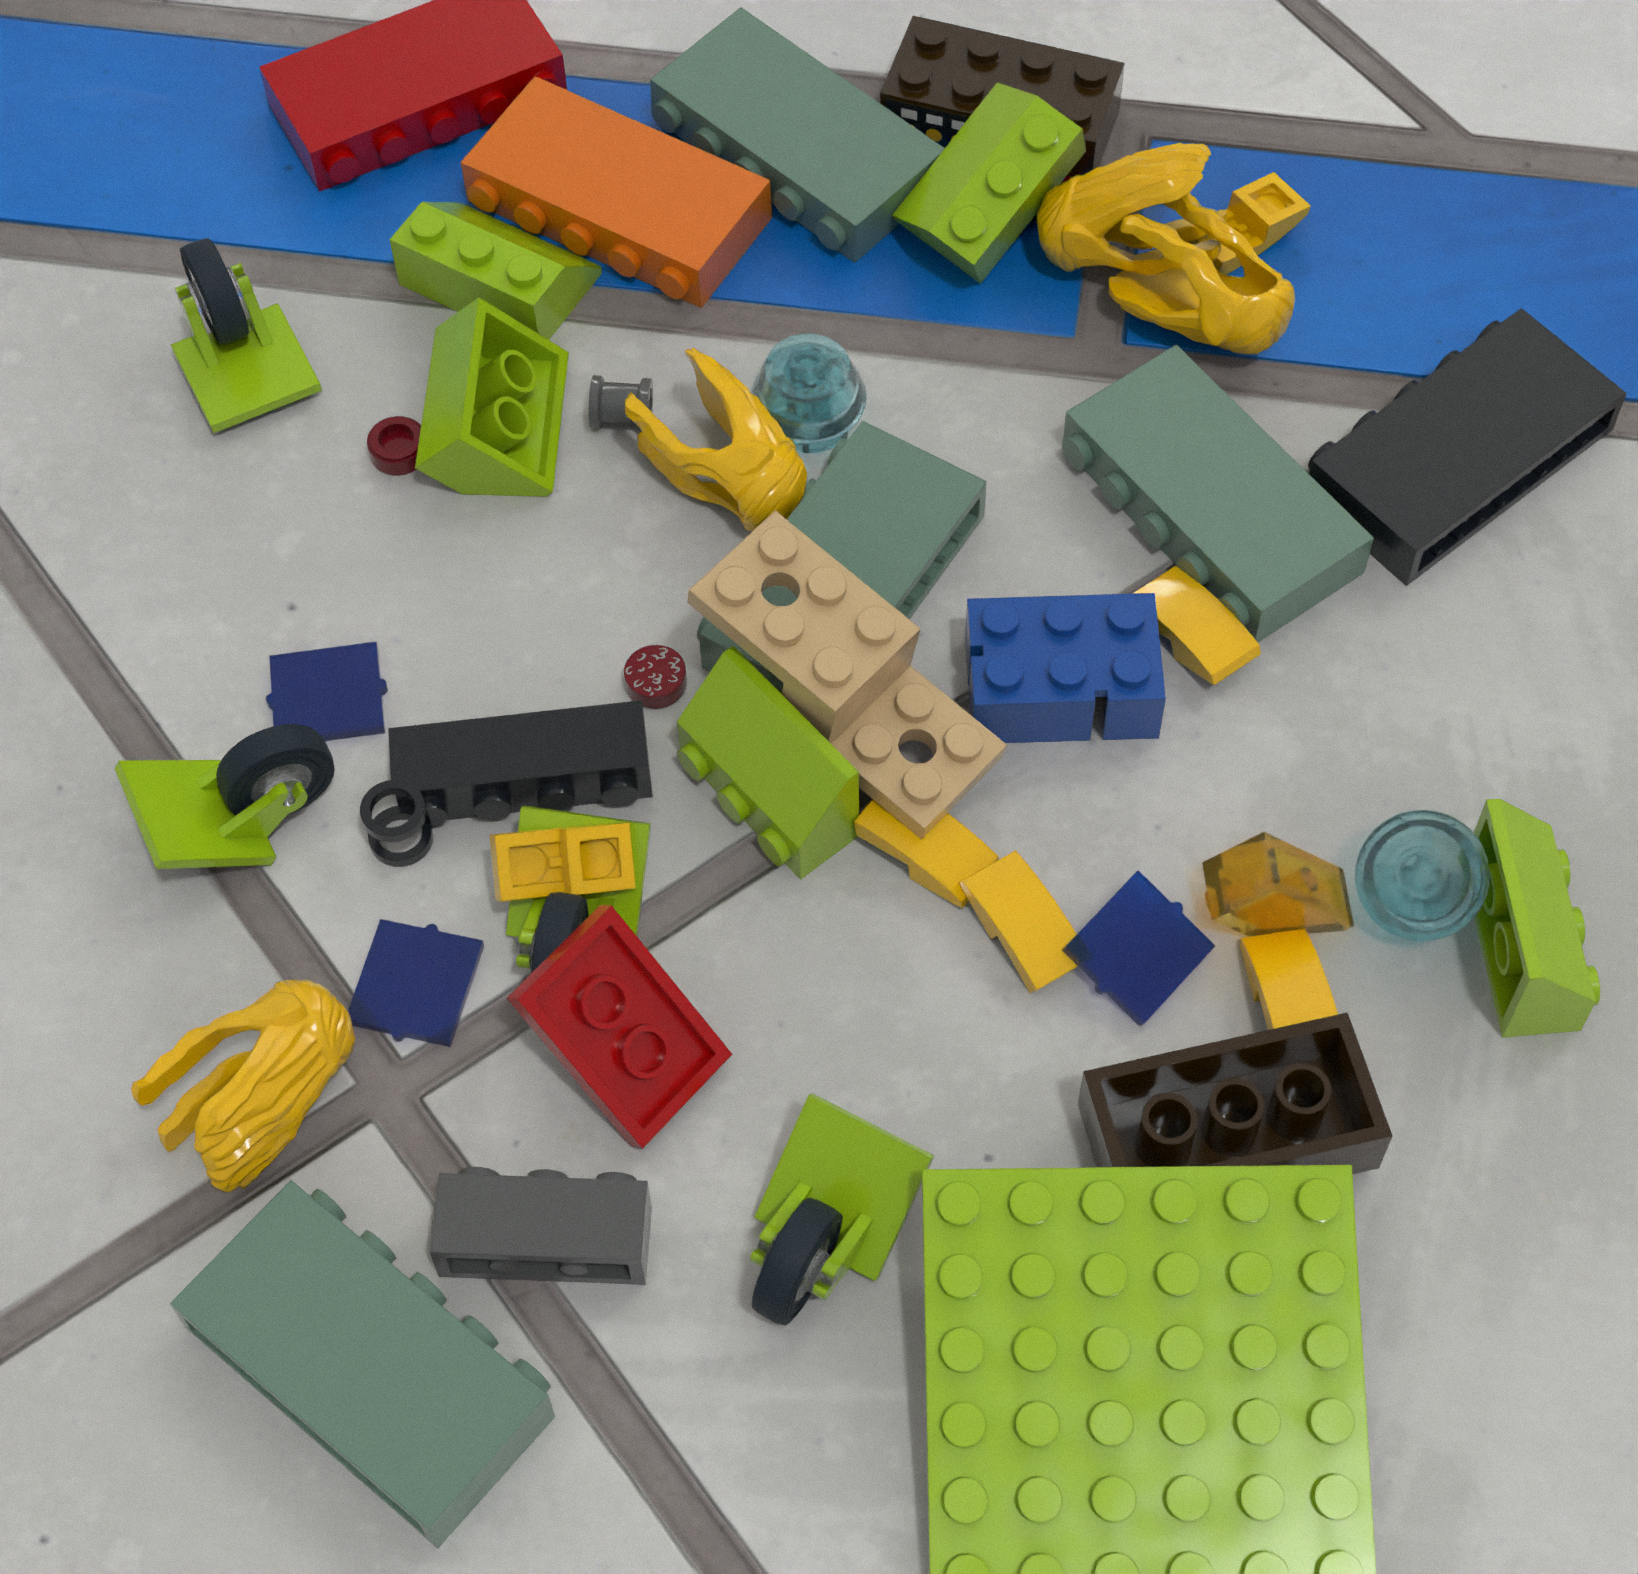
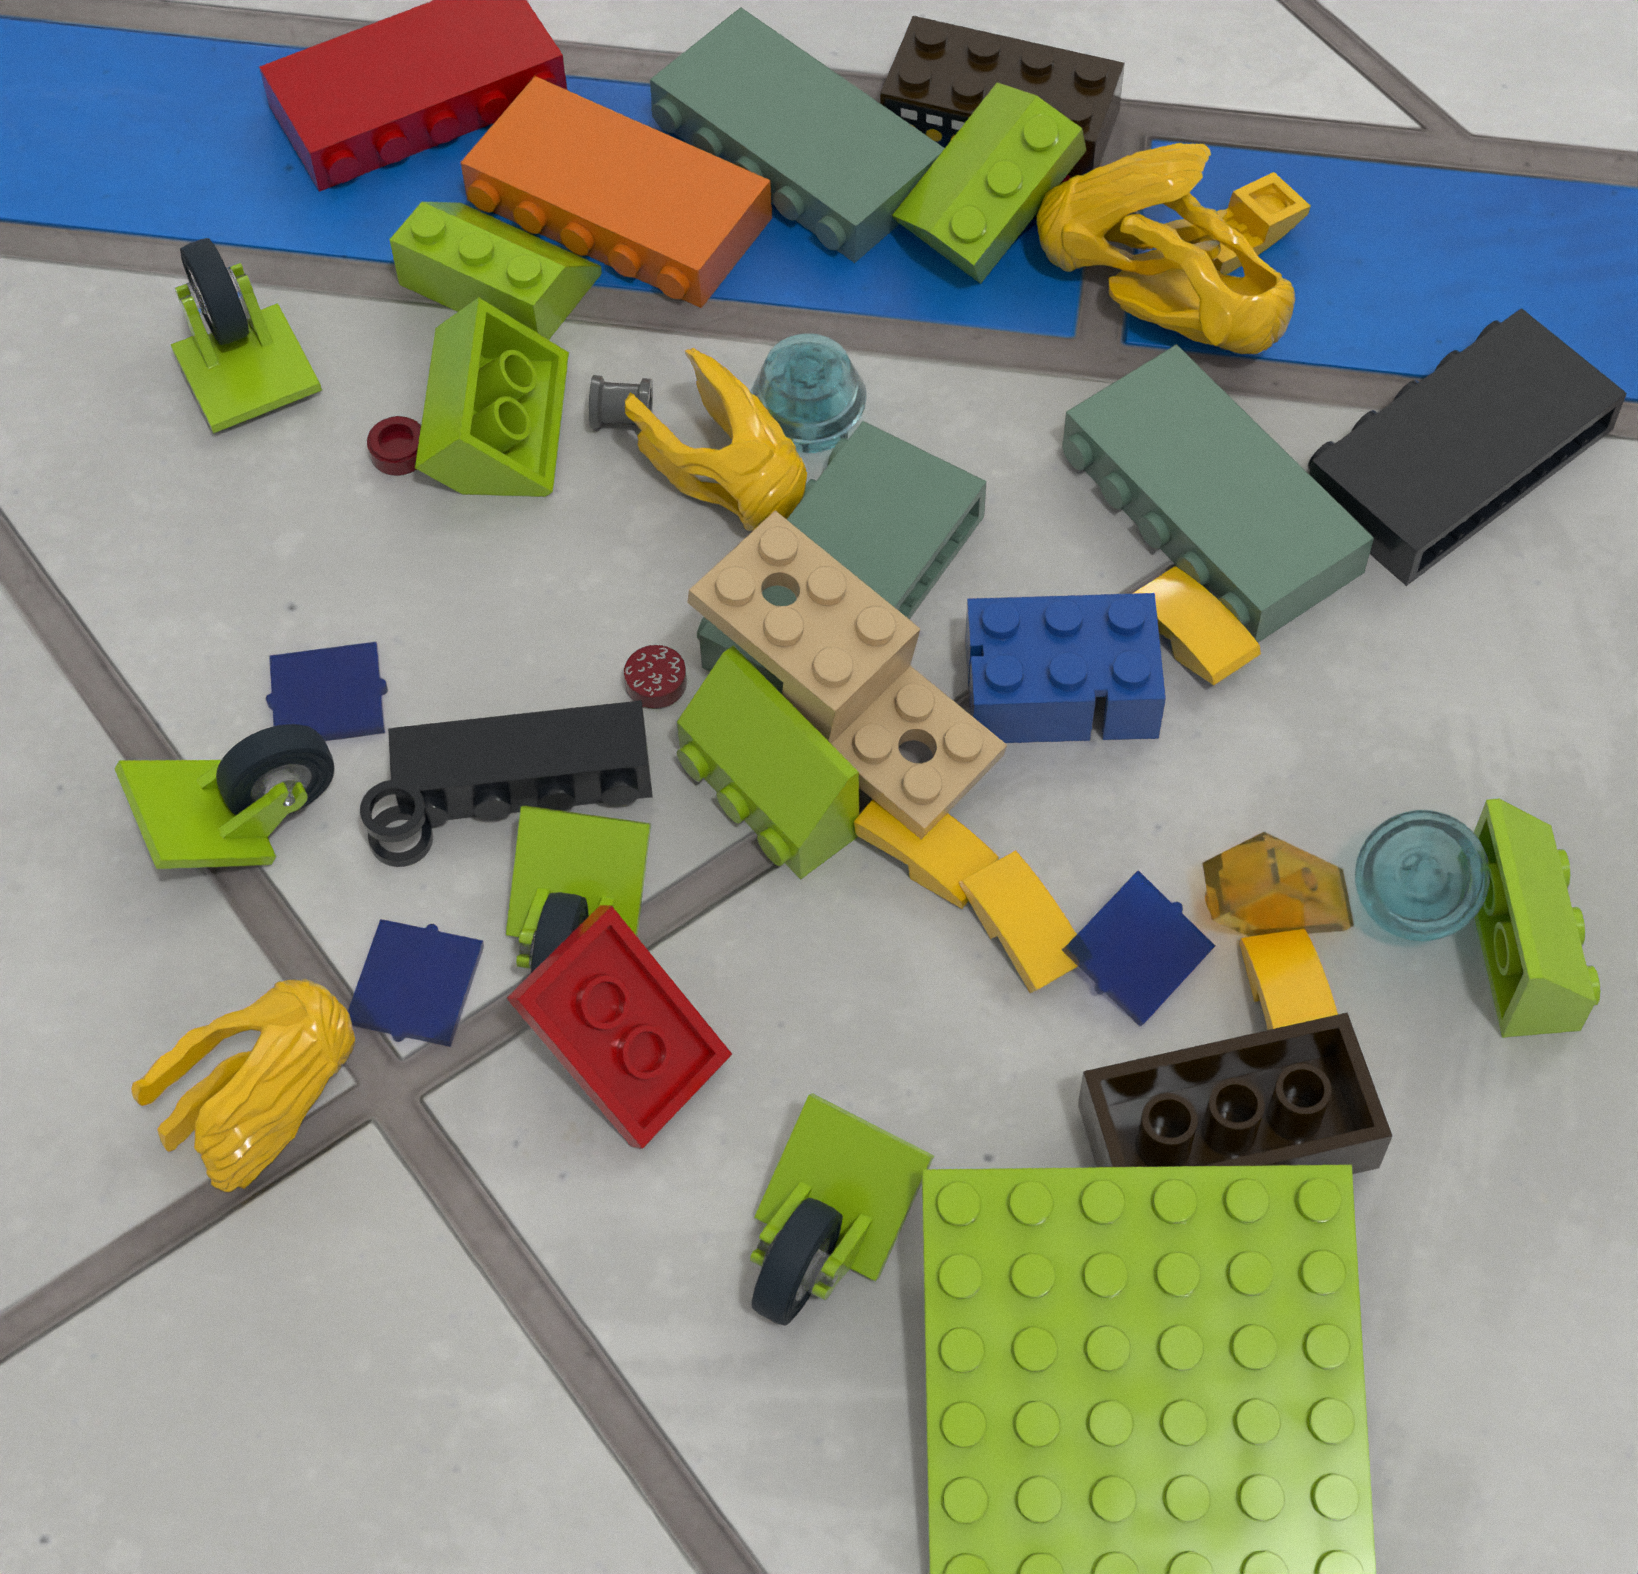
sand green brick [170,1180,555,1549] -> none
dark grey brick [430,1167,652,1285] -> none
yellow slope [489,822,636,902] -> none

